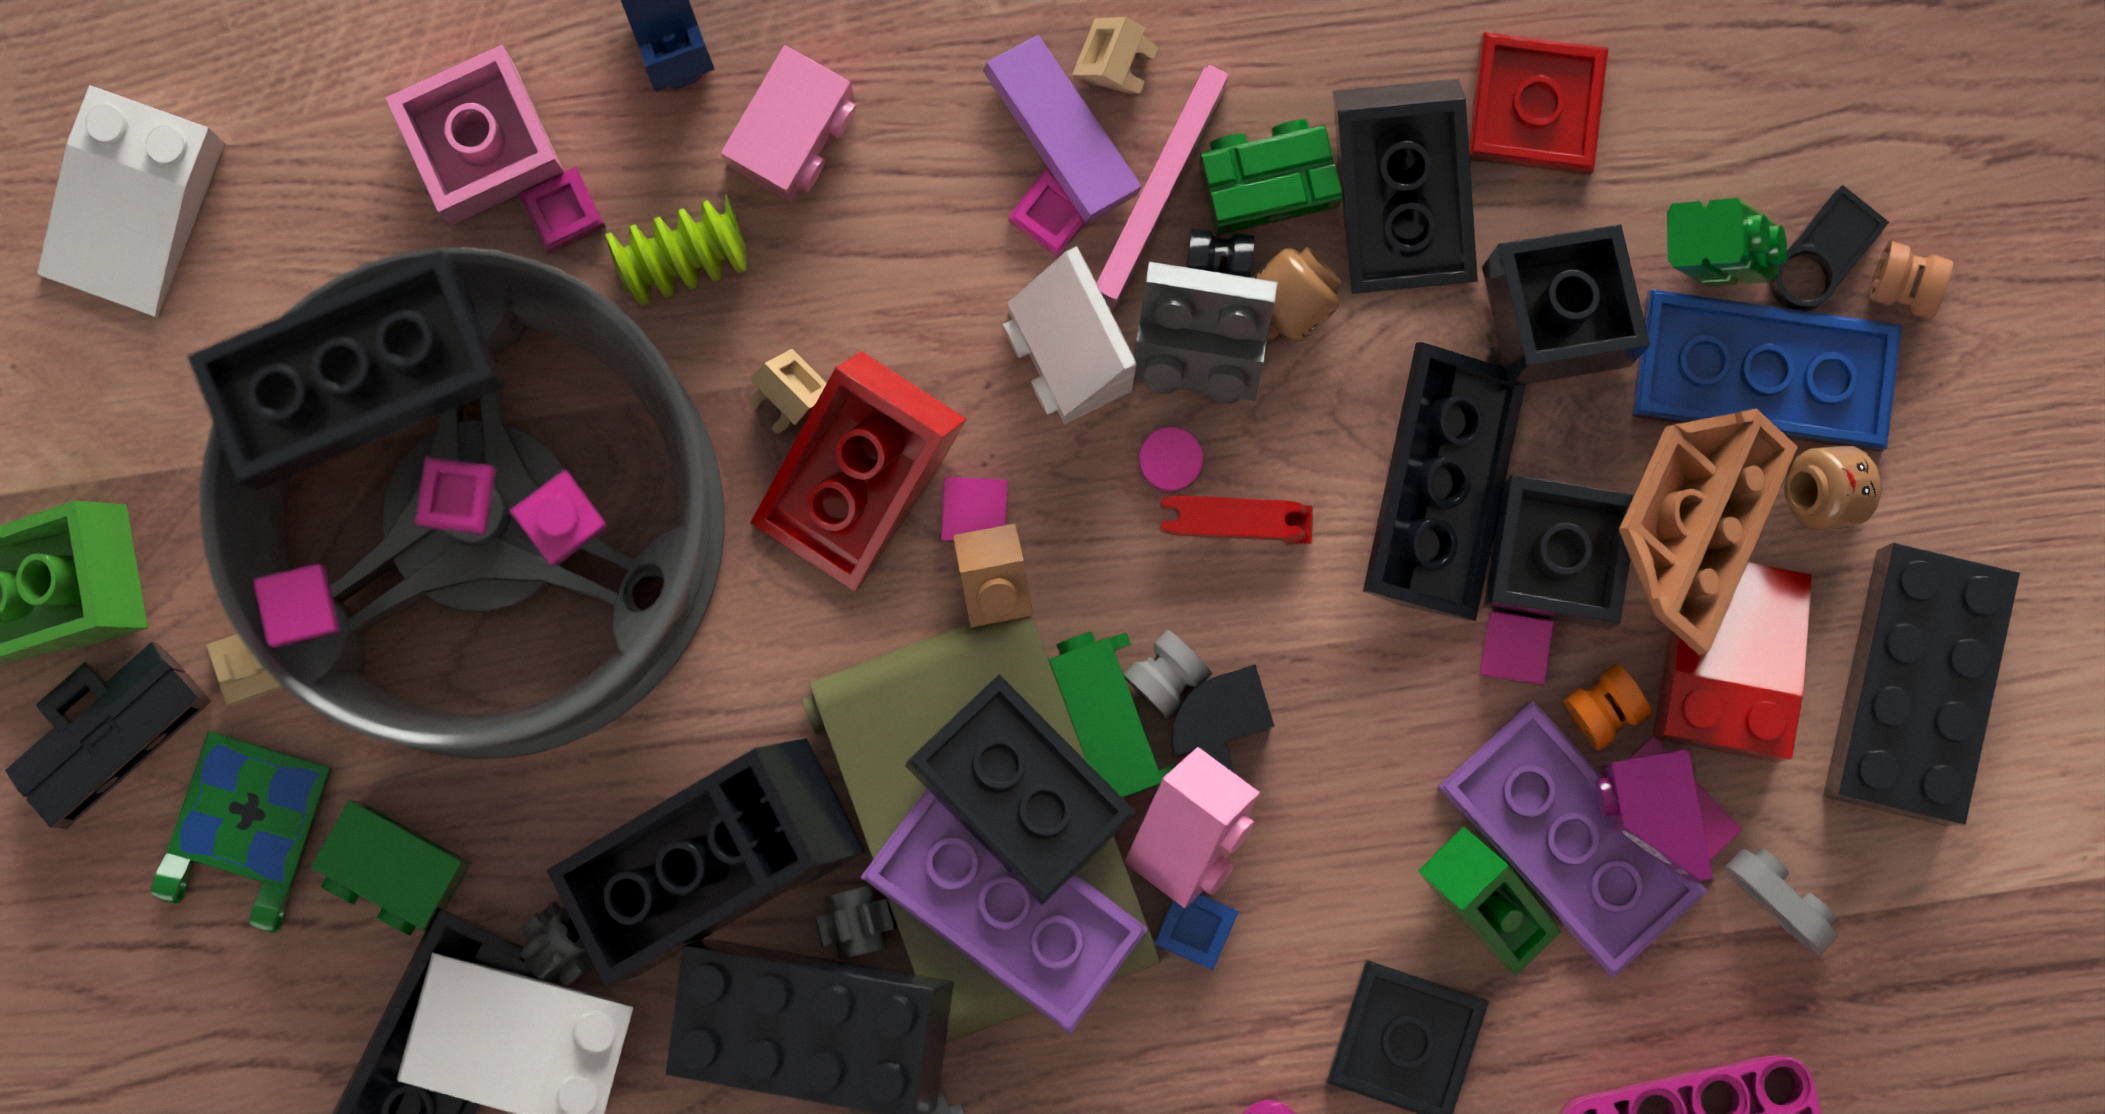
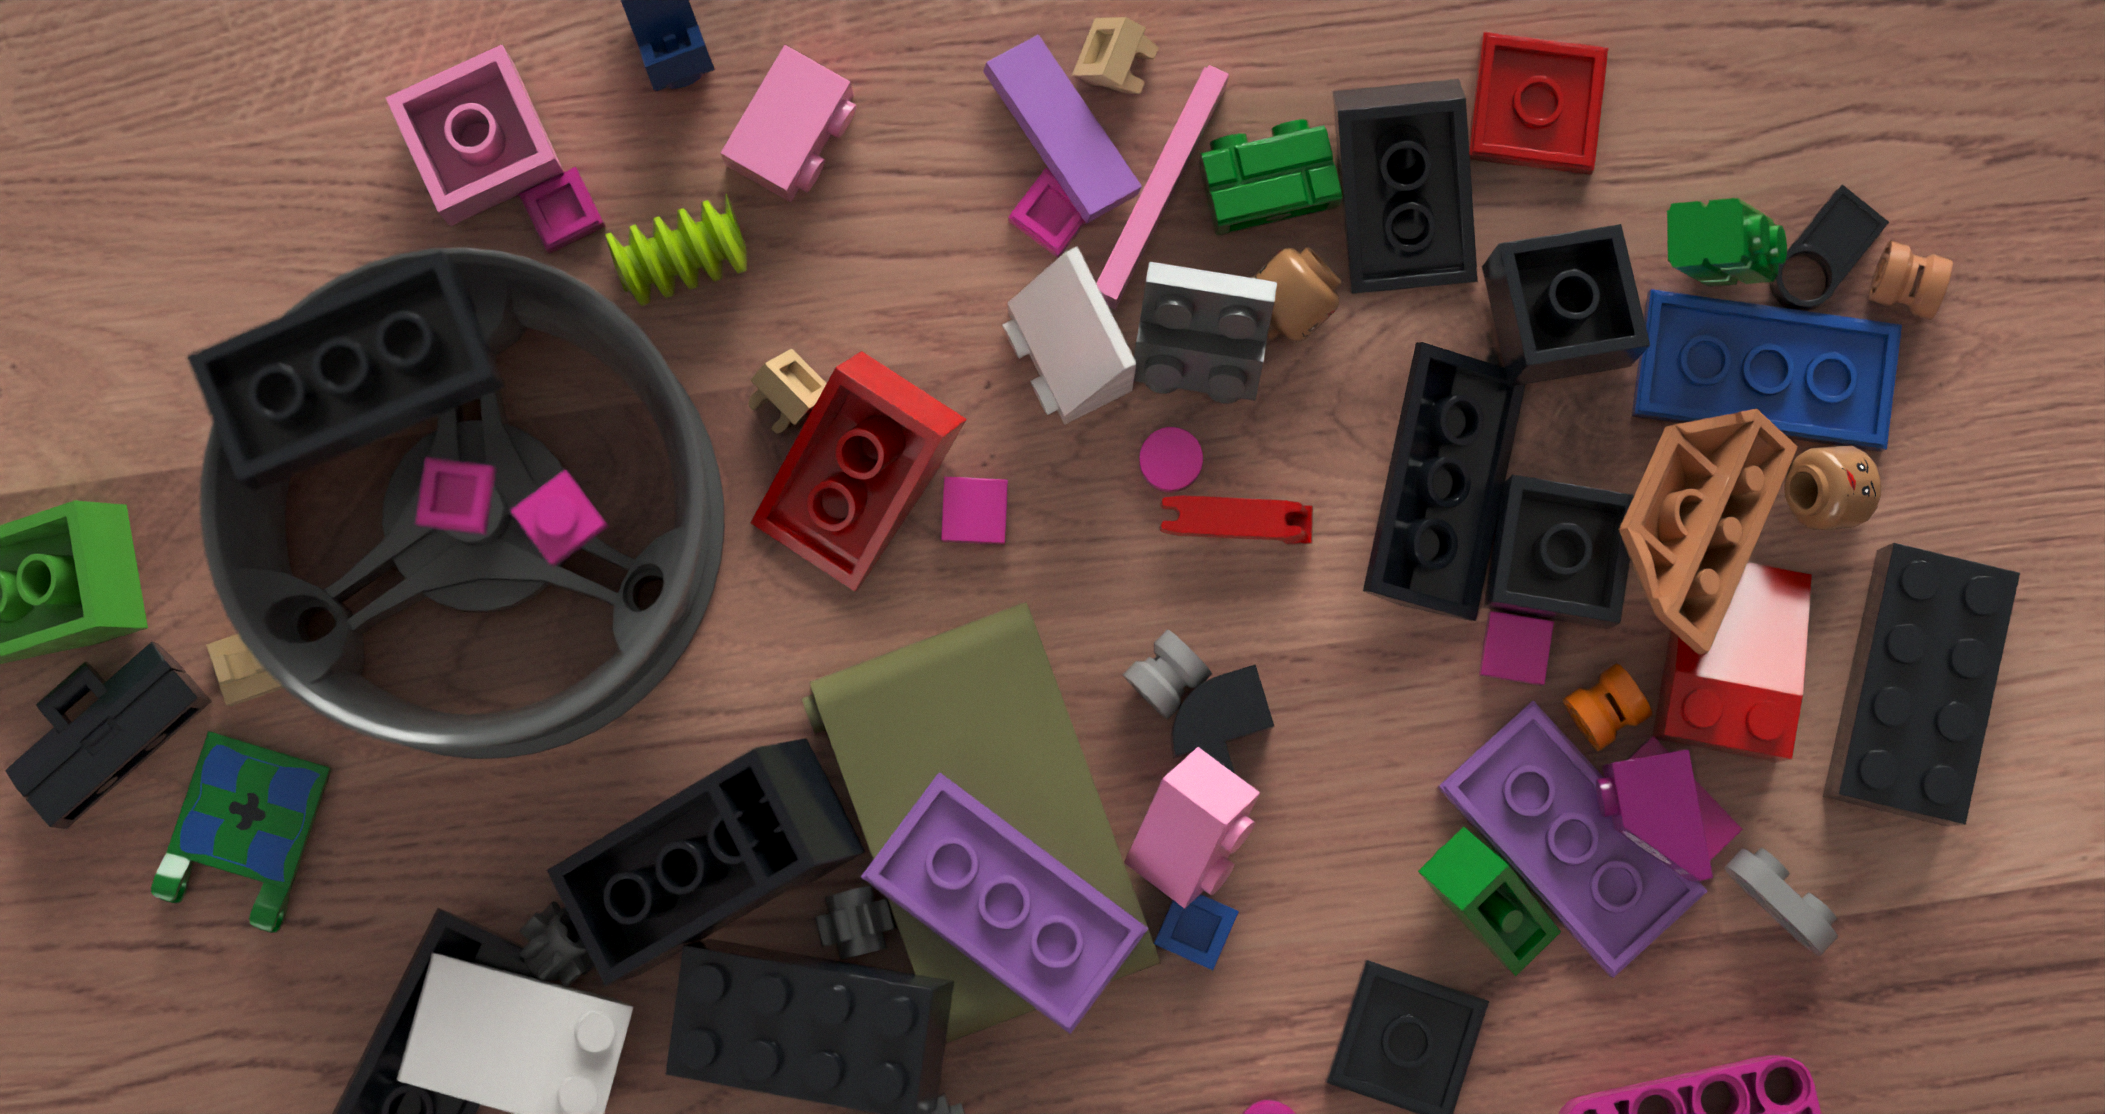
white slope [37,85,225,318] -> none
dark pink tile [254,564,340,648] -> none
green brick [310,799,471,936] -> none
black tile [905,674,1137,906] -> none
medium nougat brick [953,523,1034,628] -> none
green brick [1049,631,1176,799] -> none
black wheel [1186,229,1255,278] -> none

